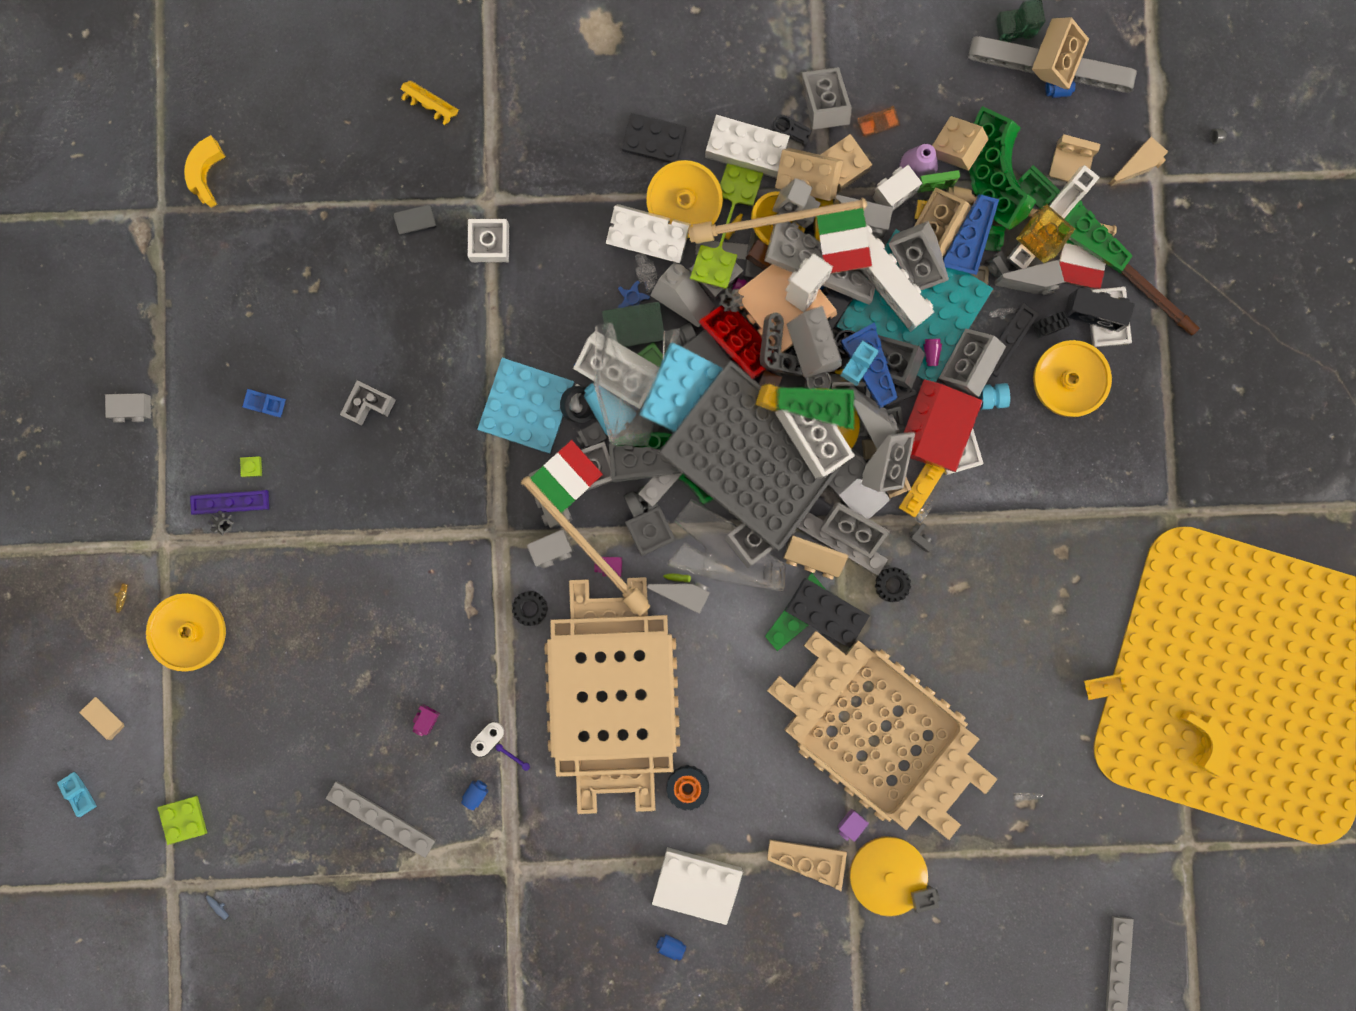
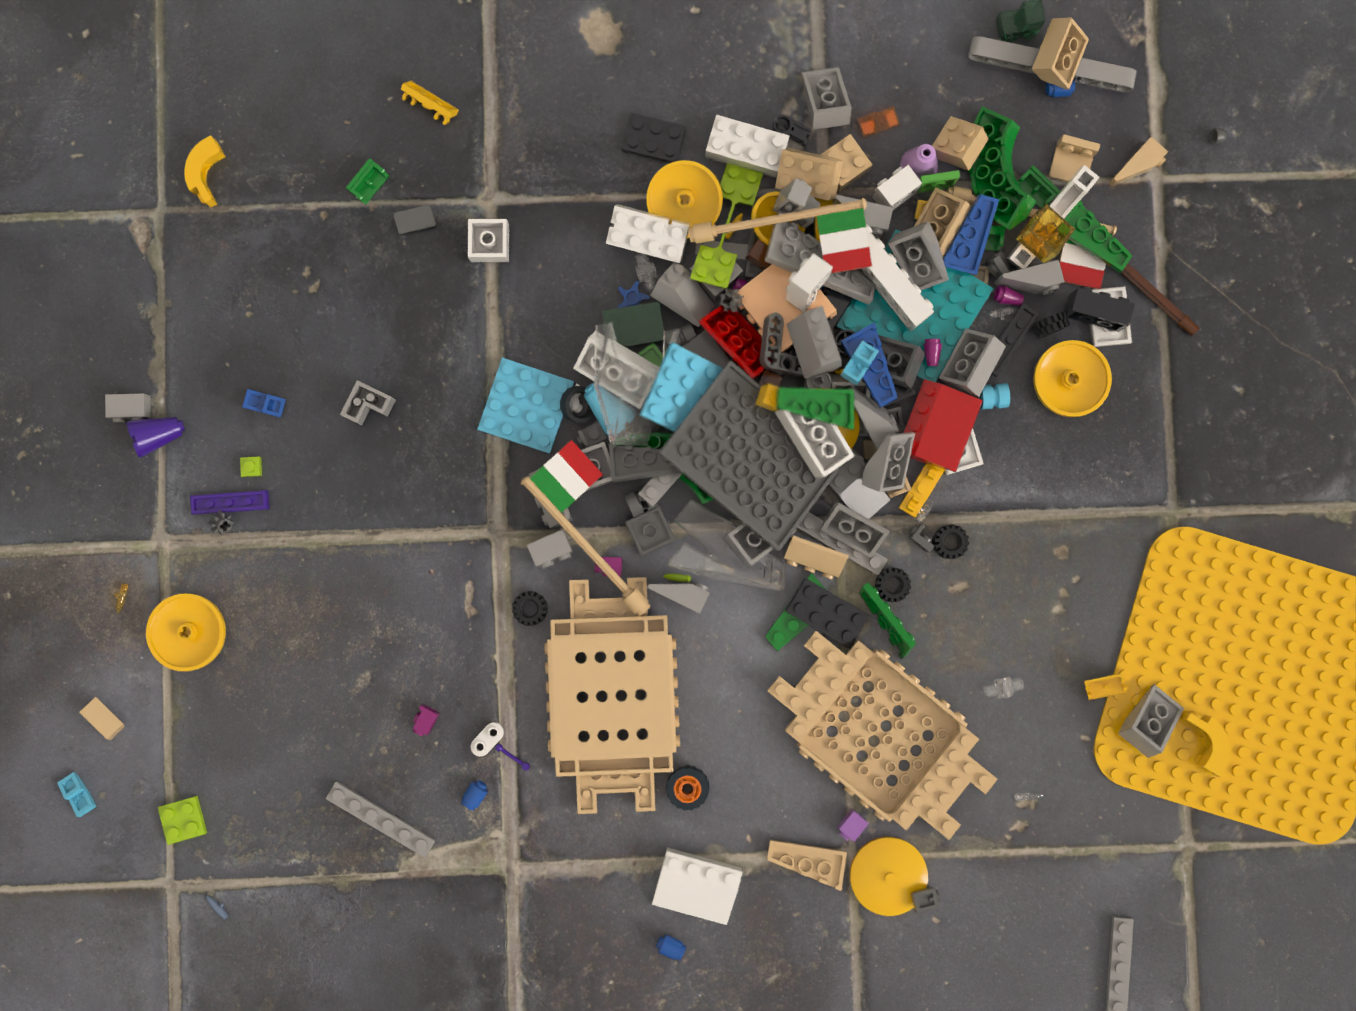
none -> dark purple cone [127,417,185,457]
none -> green hinge [346,158,389,205]
none -> green wing [859,582,916,660]
none -> black tyre [932,524,969,559]
none -> clear axle [983,676,1024,699]
none -> magenta cone [994,285,1024,306]
none -> light grey slope [1118,684,1184,758]

